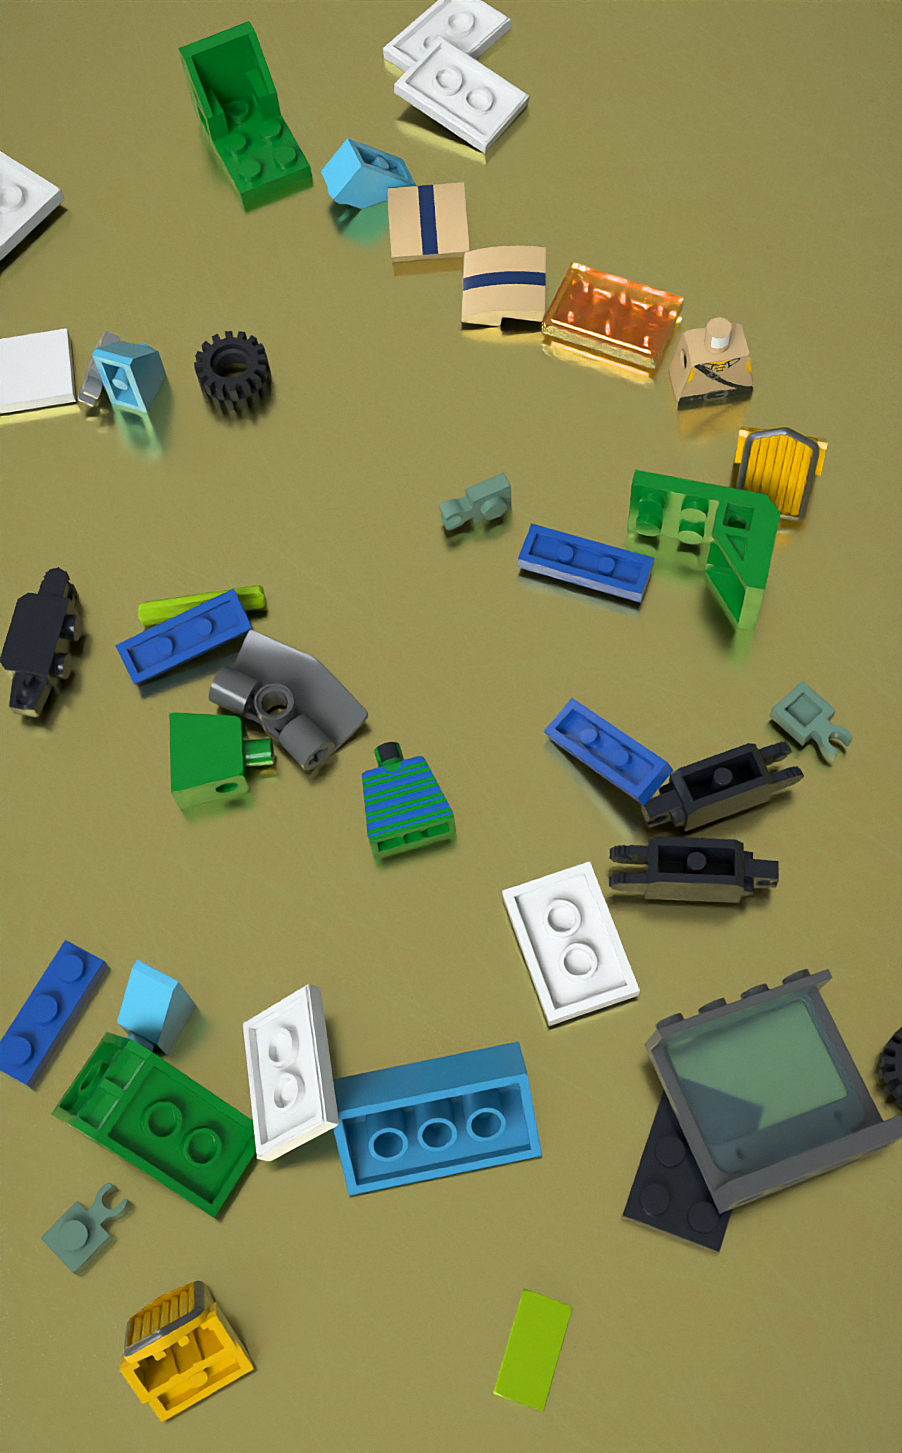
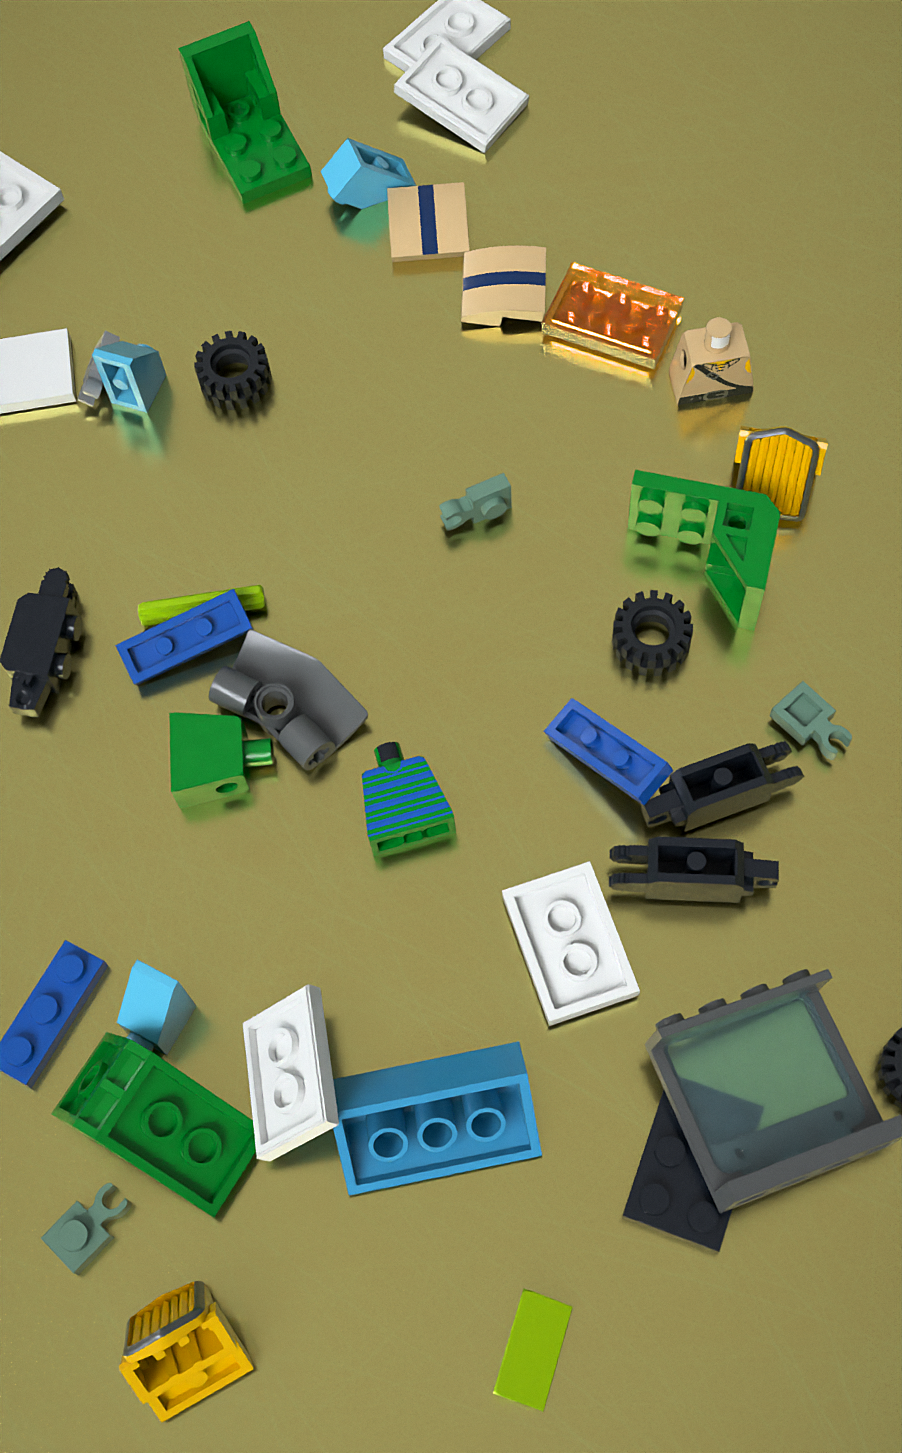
blue plate [518,523,654,603] -> none
none -> black tyre [612,590,693,676]

